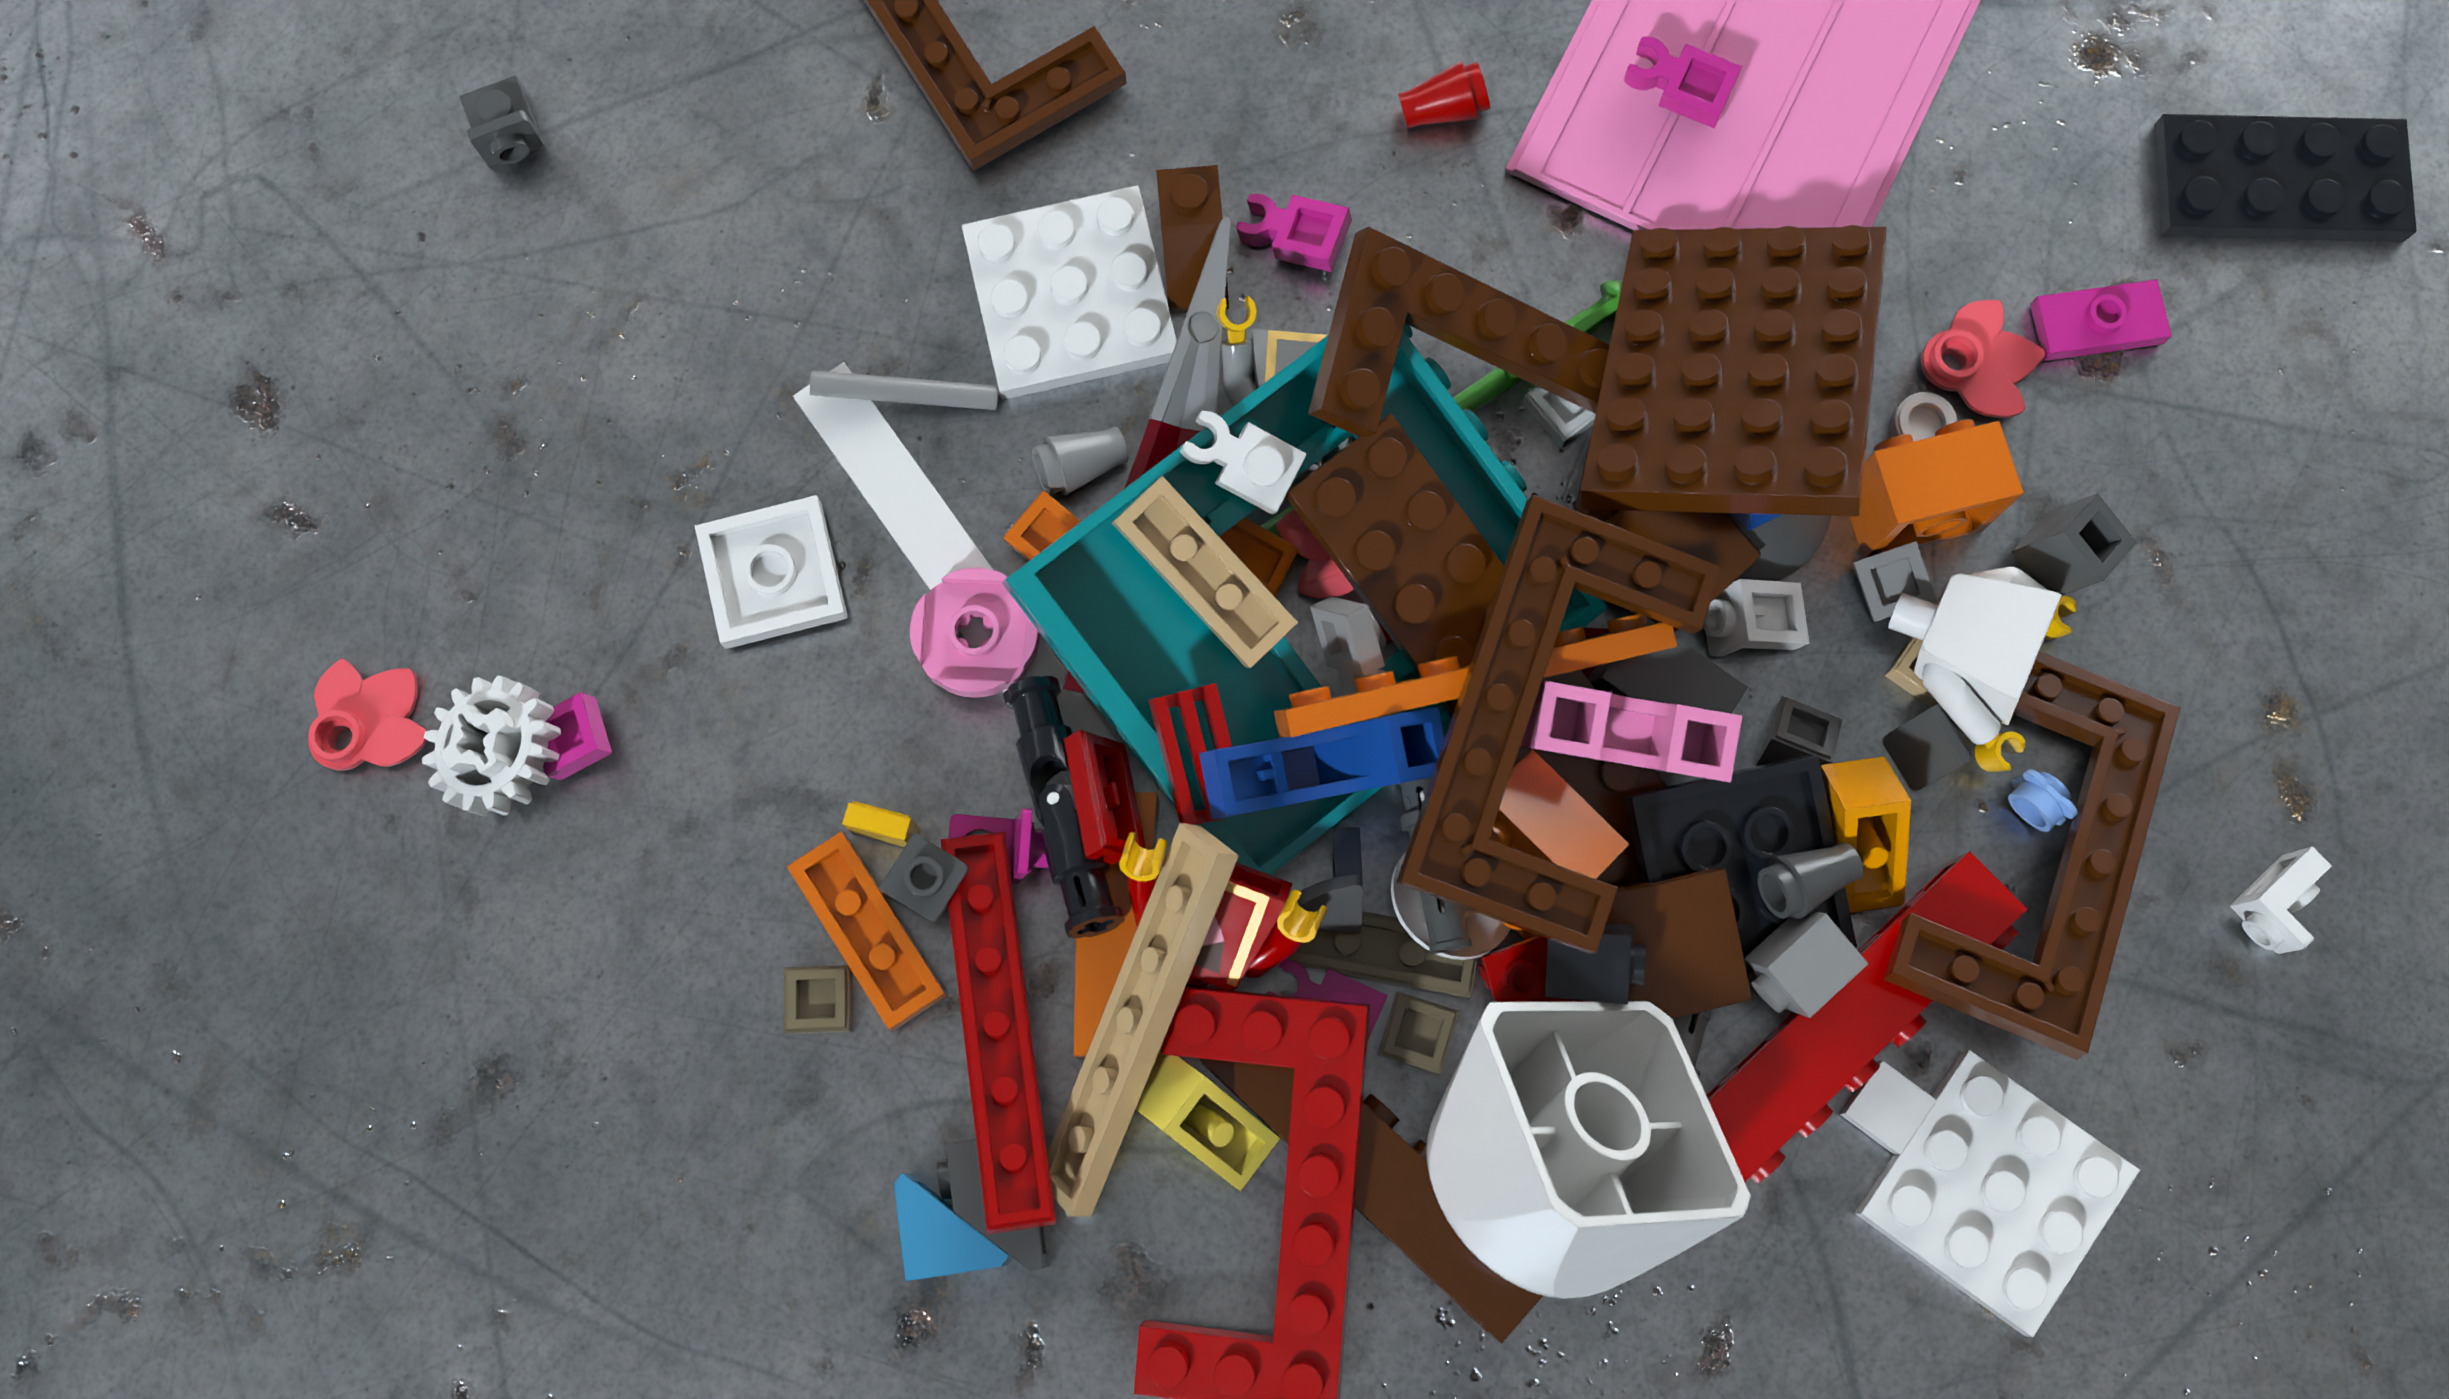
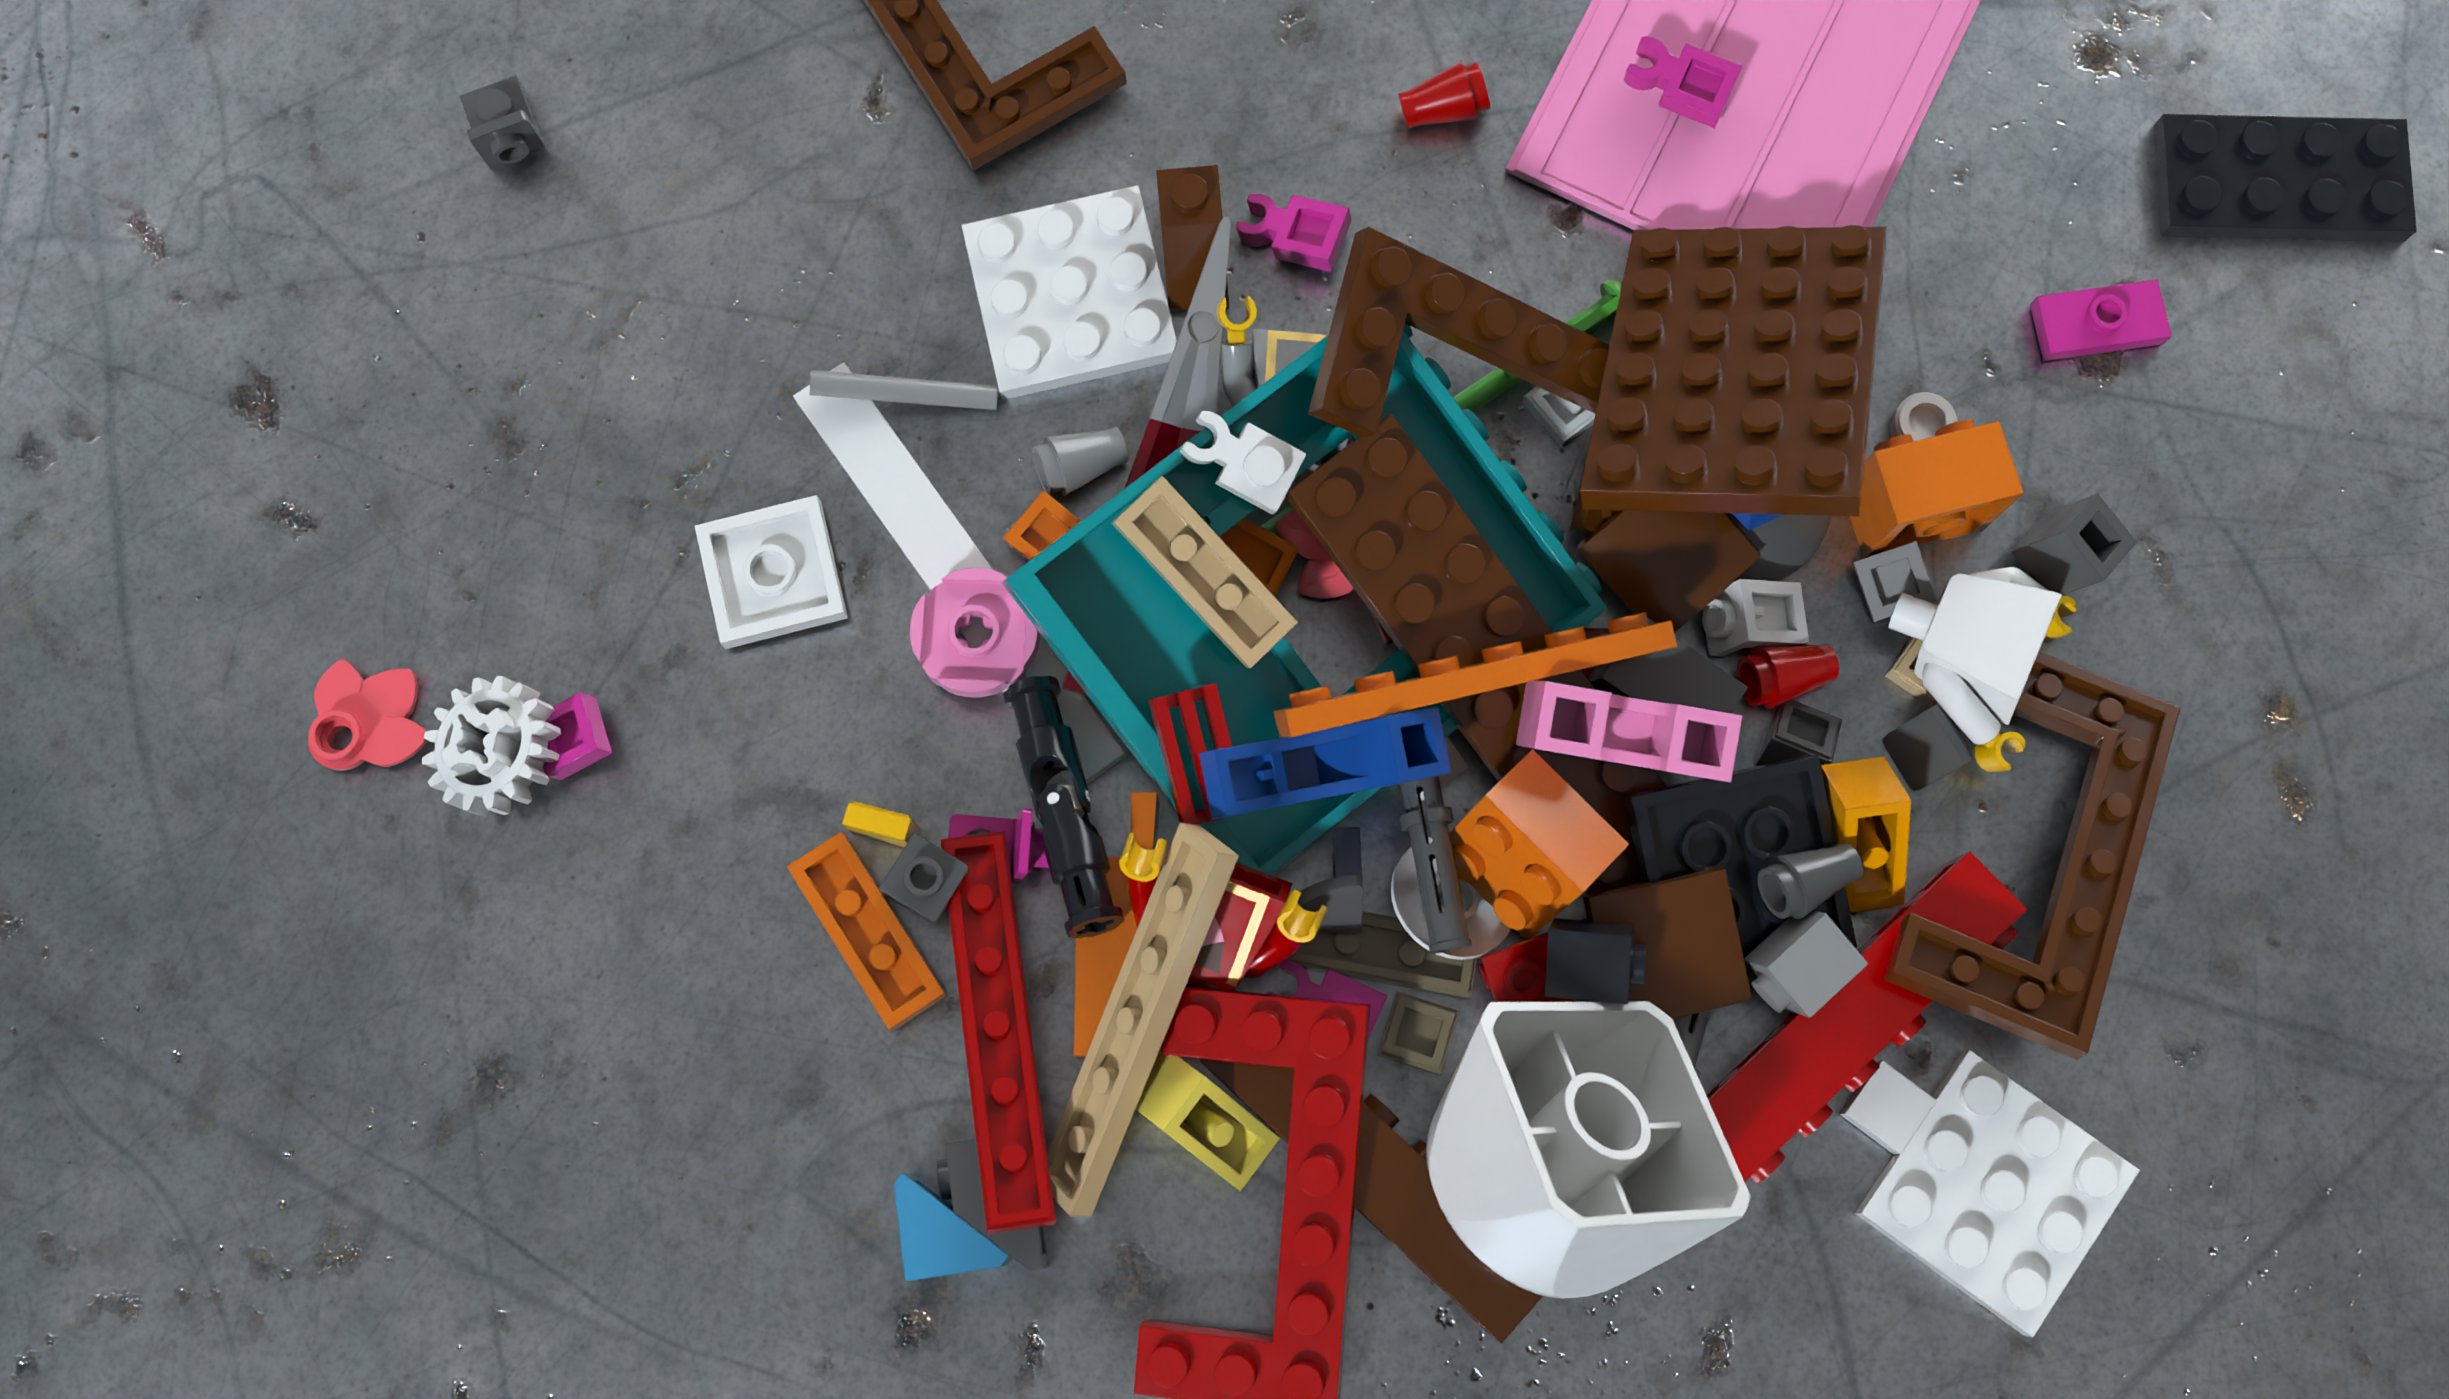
dark tan tile [784,965,853,1035] -> none
red tile [1064,729,1146,865] -> none
light grey plate [1310,596,1386,695] -> none
reddish brown plate [1396,495,1722,954] -> none
coral plate [1921,300,2045,418] -> none
light blue plate [2008,769,2078,832] -> none
white bracket [2230,846,2332,954] -> none
none -> red cone [1737,643,1839,709]

